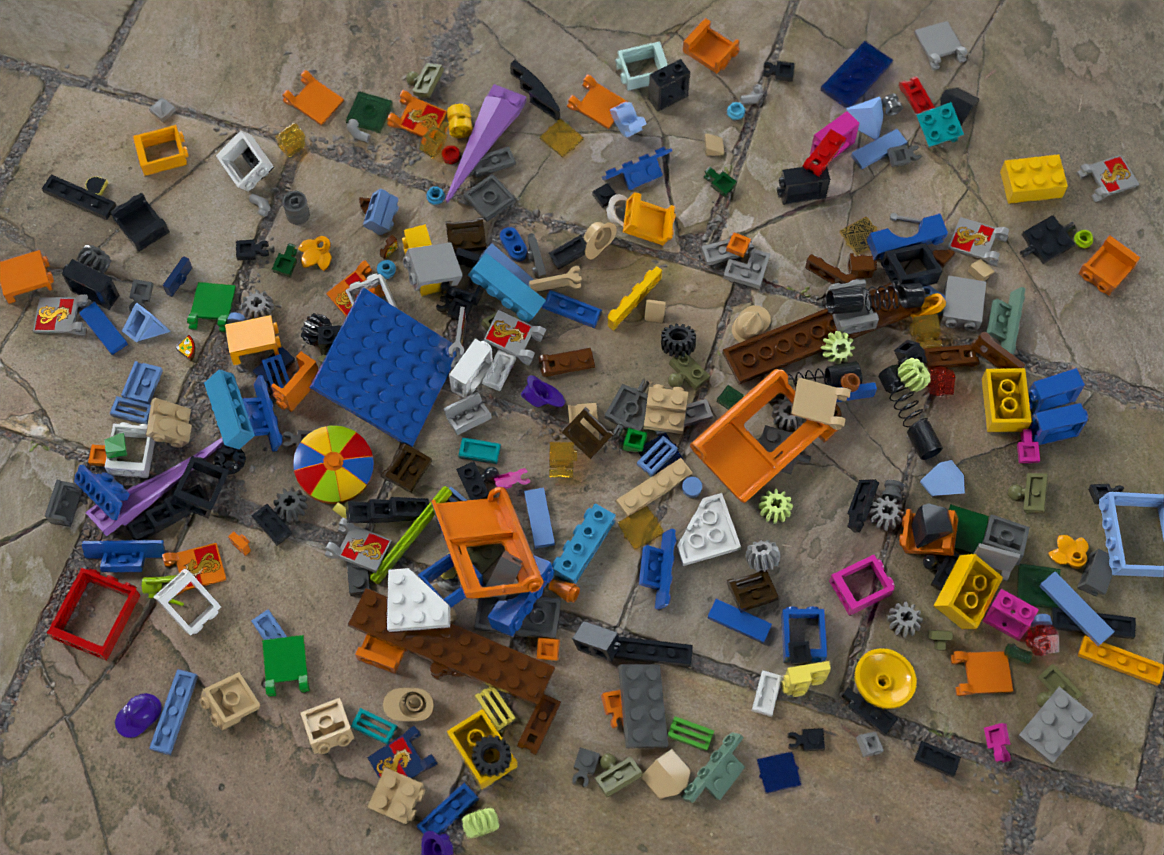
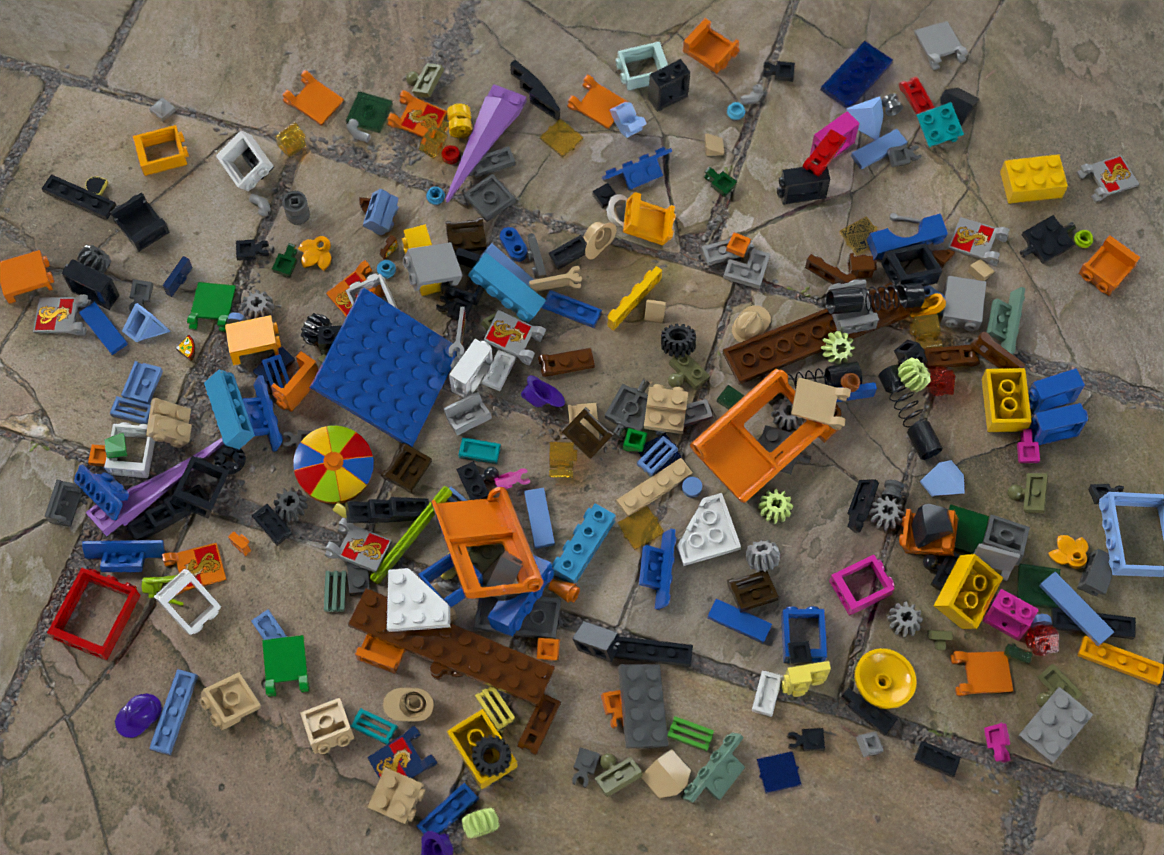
none -> sand green tile [324,571,347,612]

